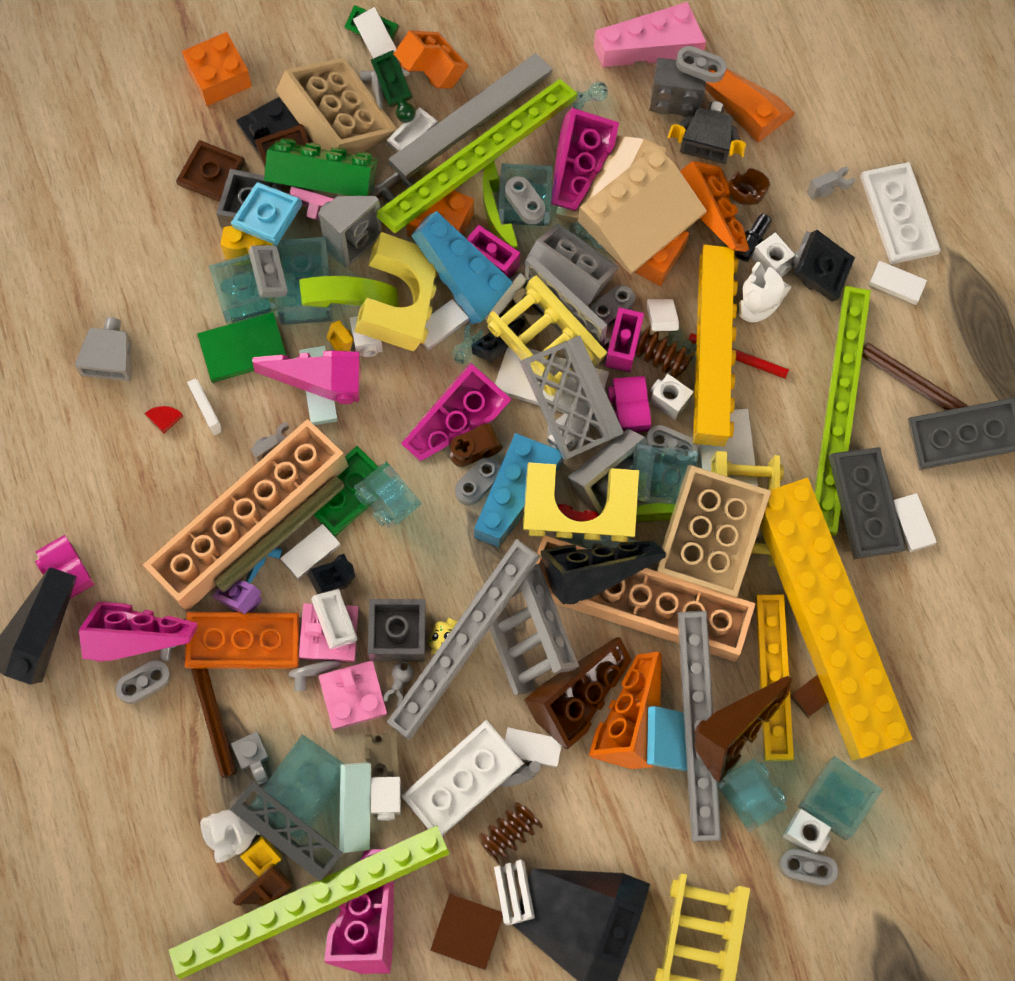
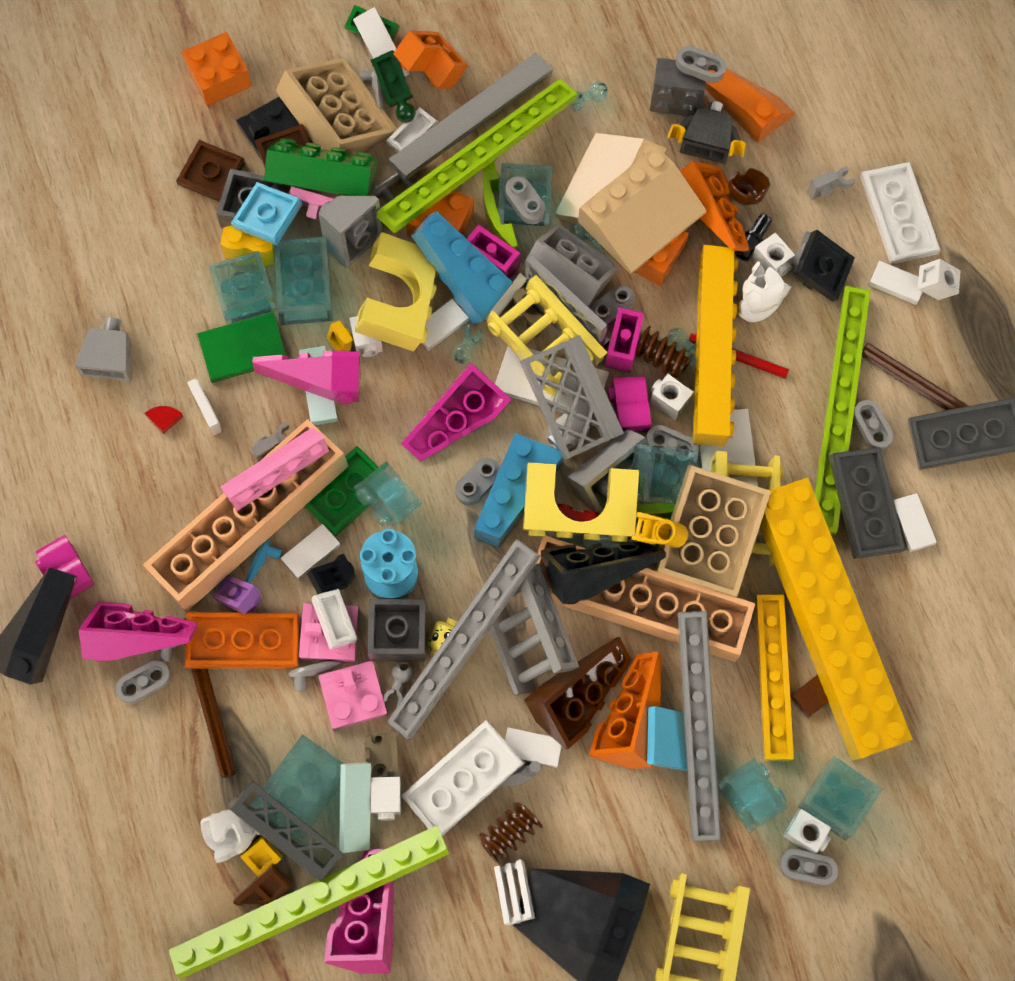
olive axle [215,476,344,592] -> none
light grey plate [231,732,269,785] -> none
light grey plate [249,245,288,297] -> none
lime slope [299,276,399,308] -> none
reddish brown tile [430,893,503,970] -> none
reddish brown piece [450,423,503,467] -> none
black slope [471,312,525,362] -> none
dark pink wedge [551,108,619,211] -> none
bright pink wedge [594,2,706,67] -> none
white tile [647,299,679,331] -> none
reddish brown wedge [694,676,792,782] -> none
none -> bright pink fence [221,427,329,511]
none -> medium azure piece [360,528,418,599]
none -> yellow piece [631,512,688,548]
none -> light grey plate [853,400,893,451]
none -> white brick [918,259,961,300]

